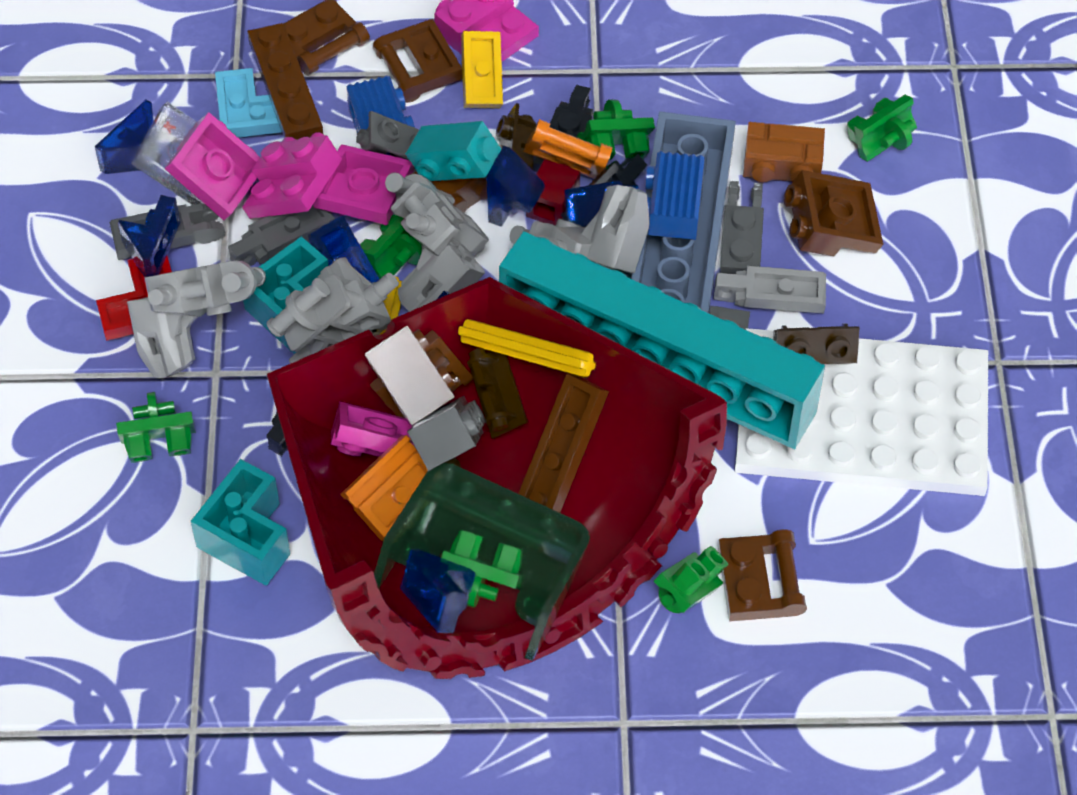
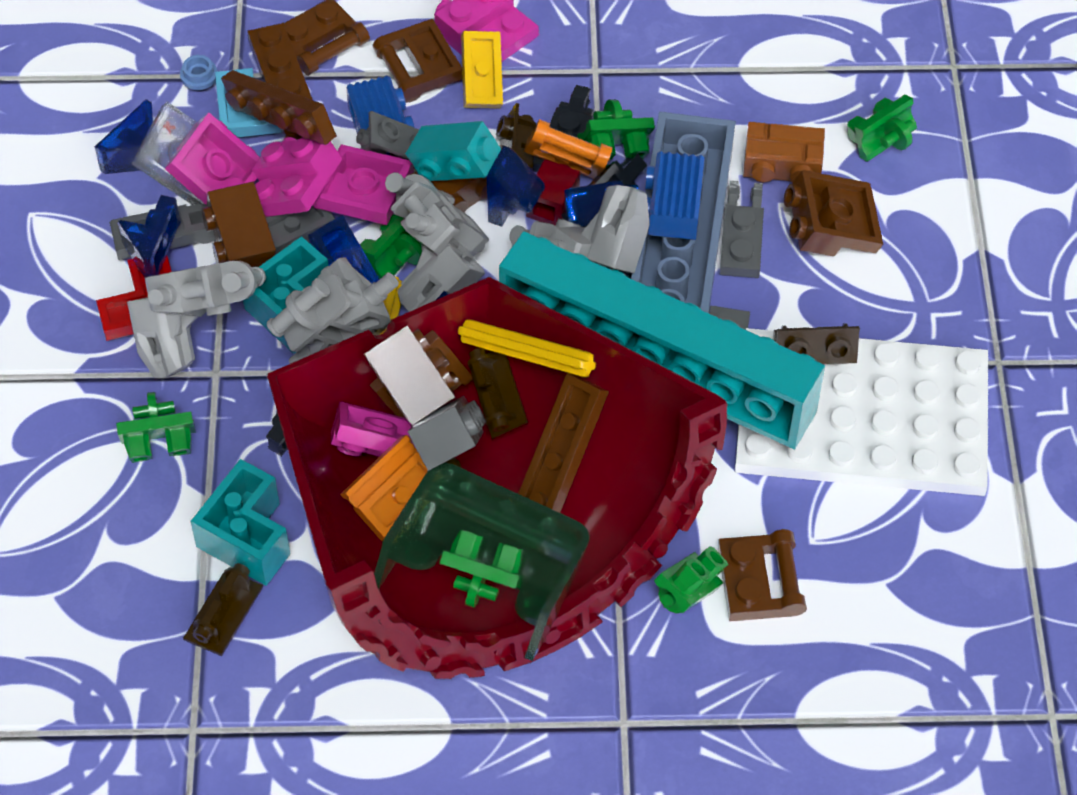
clear blue slope [400,549,476,633] -> none
light grey hinge [714,266,826,314] -> none
none -> medium blue plate [180,55,217,90]
none -> dark brown hinge [183,563,263,656]
none -> reddish brown brick [201,181,276,267]
none -> reddish brown plate [221,70,337,145]

